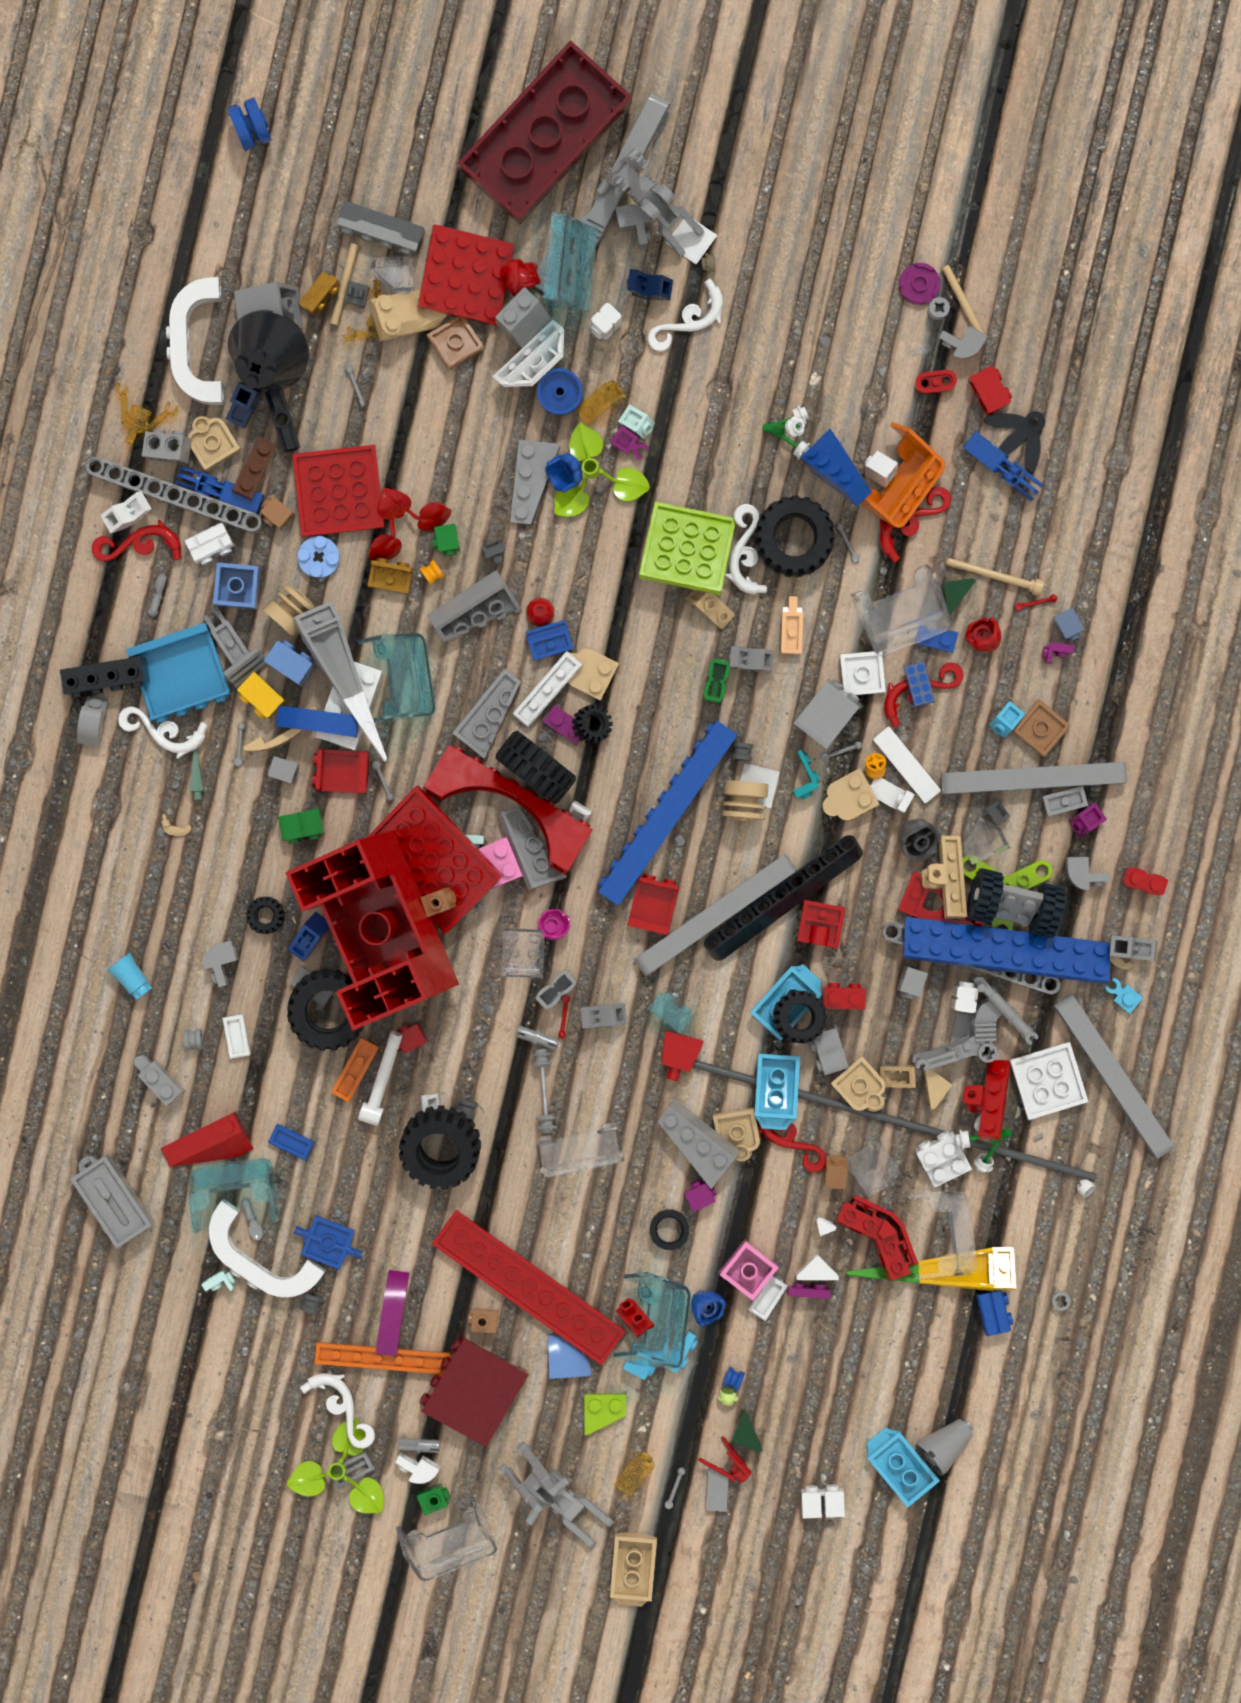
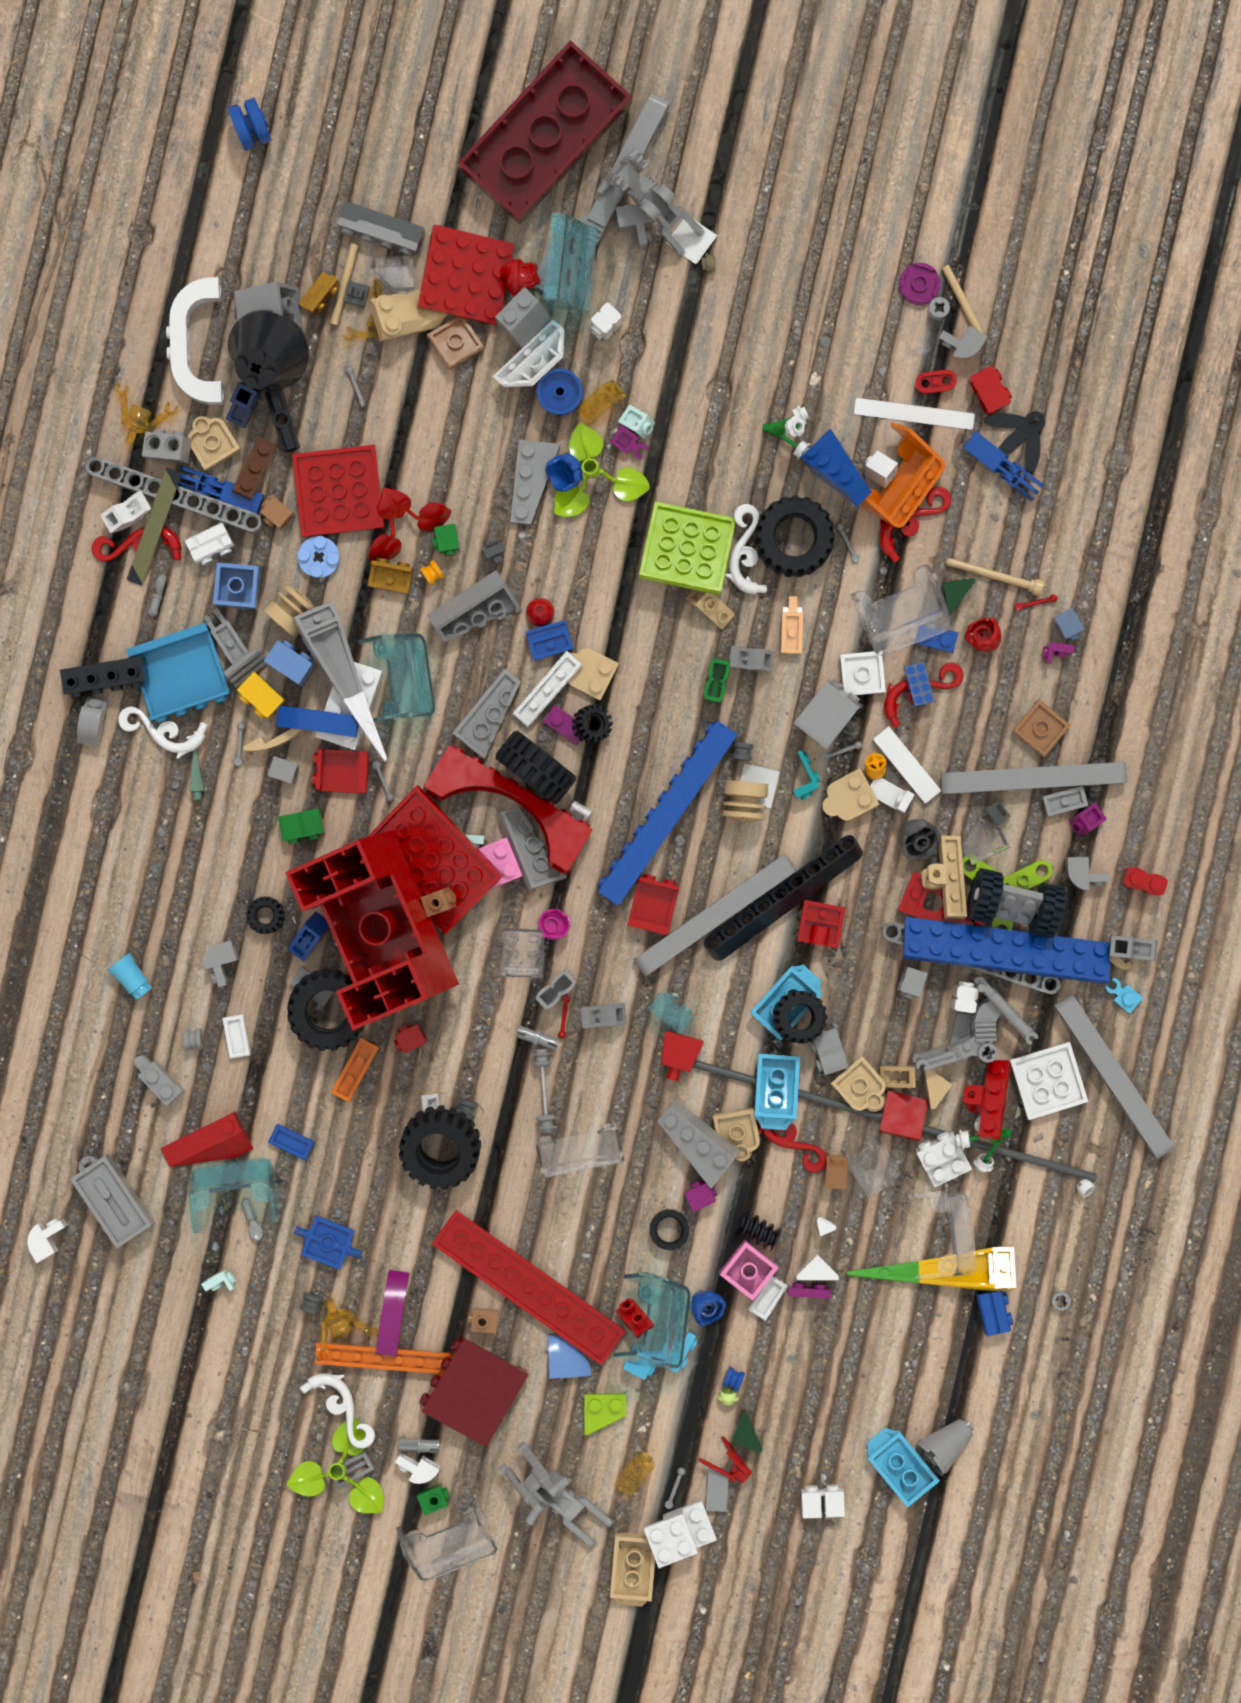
tan piece [161,814,191,836] -> none
white arch [209,1199,326,1297] -> none
white piece [358,1031,403,1127] -> none
dark blue brick [627,269,673,301] -> none
white plant [648,279,723,352] -> none
red brick [822,983,866,1010] -> none
red brick [834,1195,918,1281] -> none
medium azure bracket [989,701,1025,738] -> none
none -> white brick [27,1218,68,1263]
none -> olive sticker [127,468,181,585]
none -> clear yellow piece [316,1298,379,1361]
none -> white bracket [643,1500,717,1568]
none -> black piece [734,1211,781,1252]
none -> white sticker [854,398,975,430]
none -> red tile [879,1091,928,1141]

